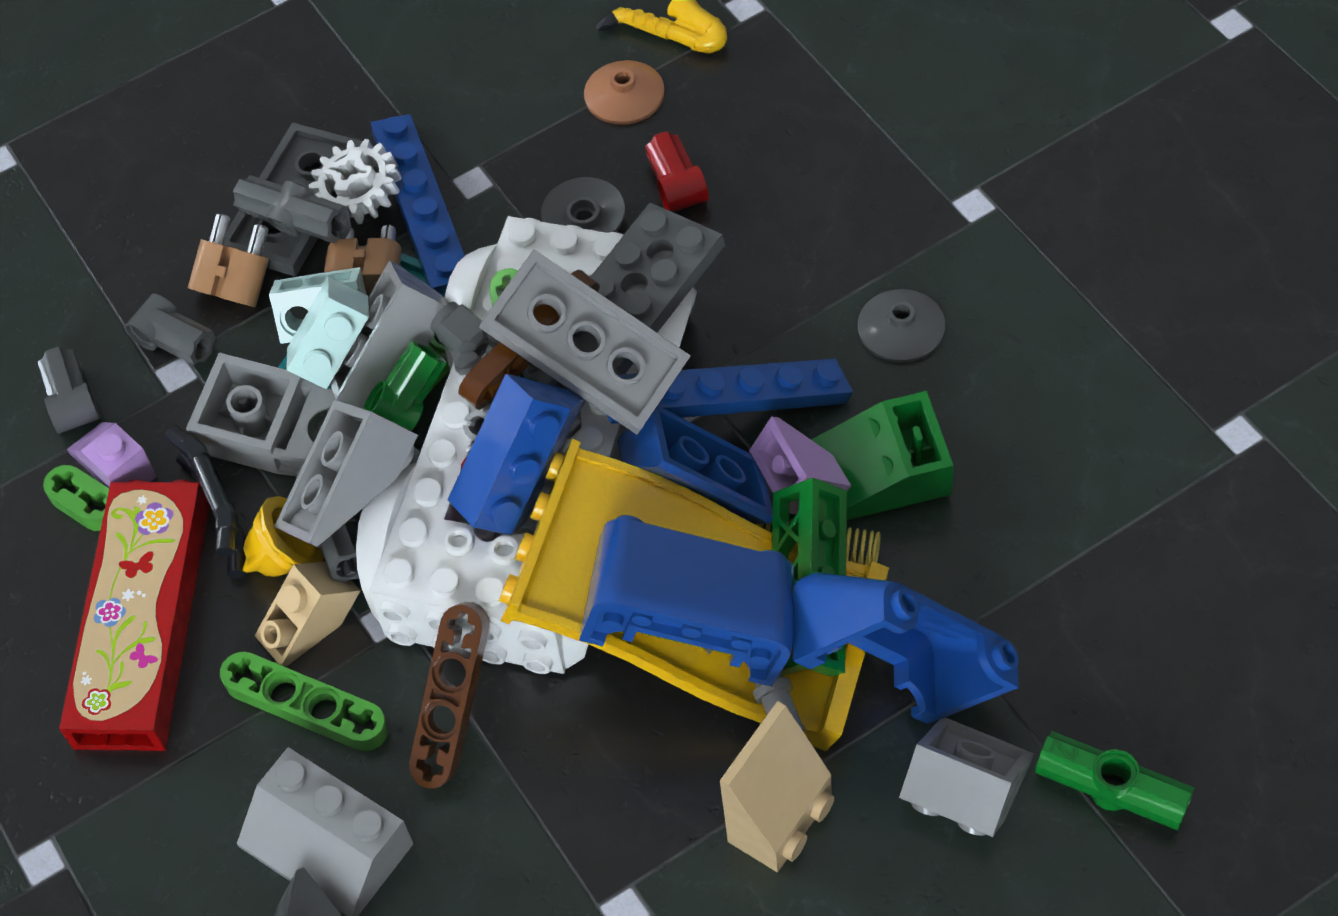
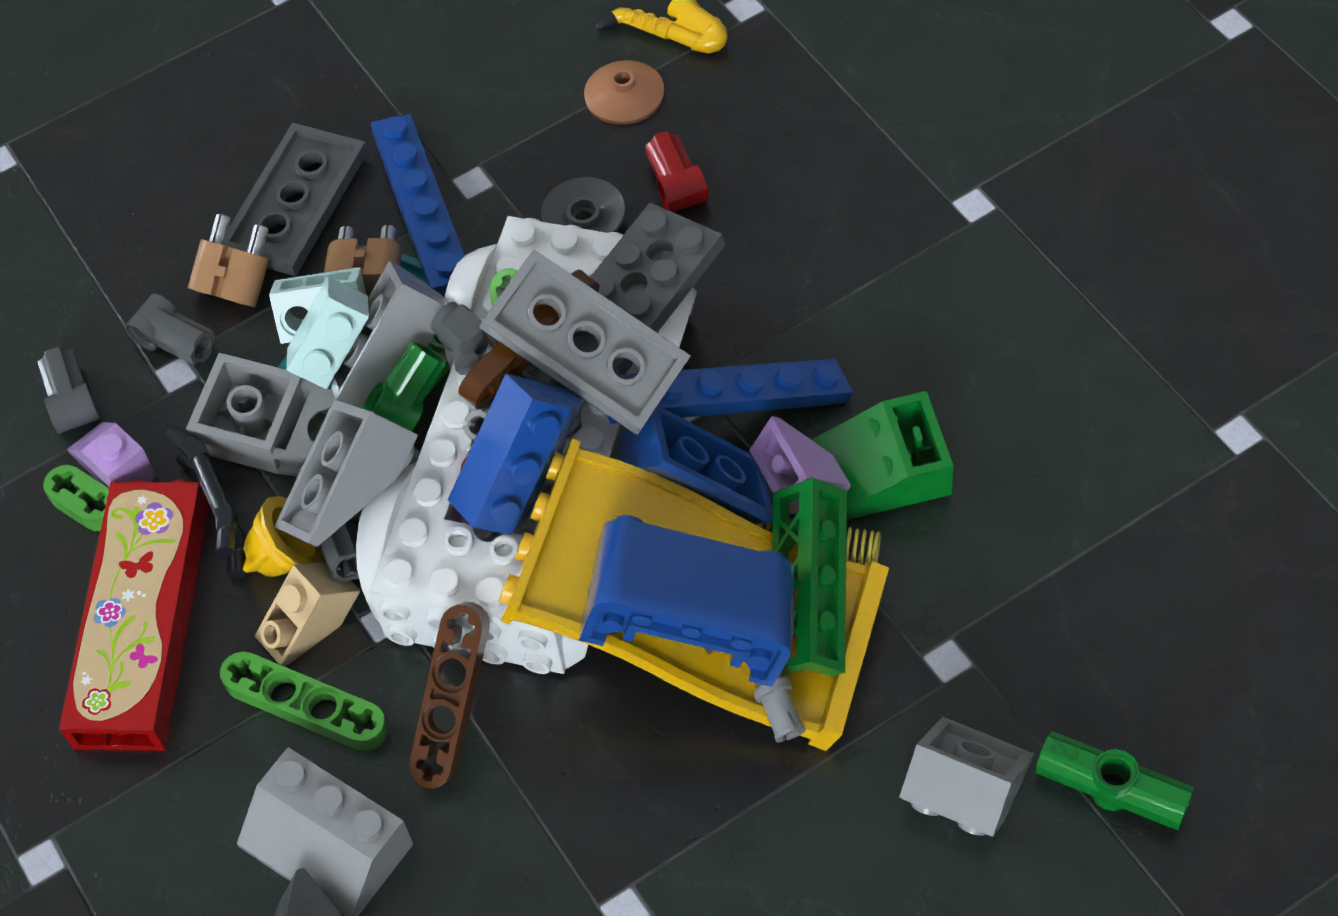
dark grey piece [233,175,352,244] -> none
white gear [309,139,402,224] -> none
tan slope [720,701,835,873] -> none
blue windscreen [792,572,1019,724] -> none
dark grey dish [857,289,945,363] -> none

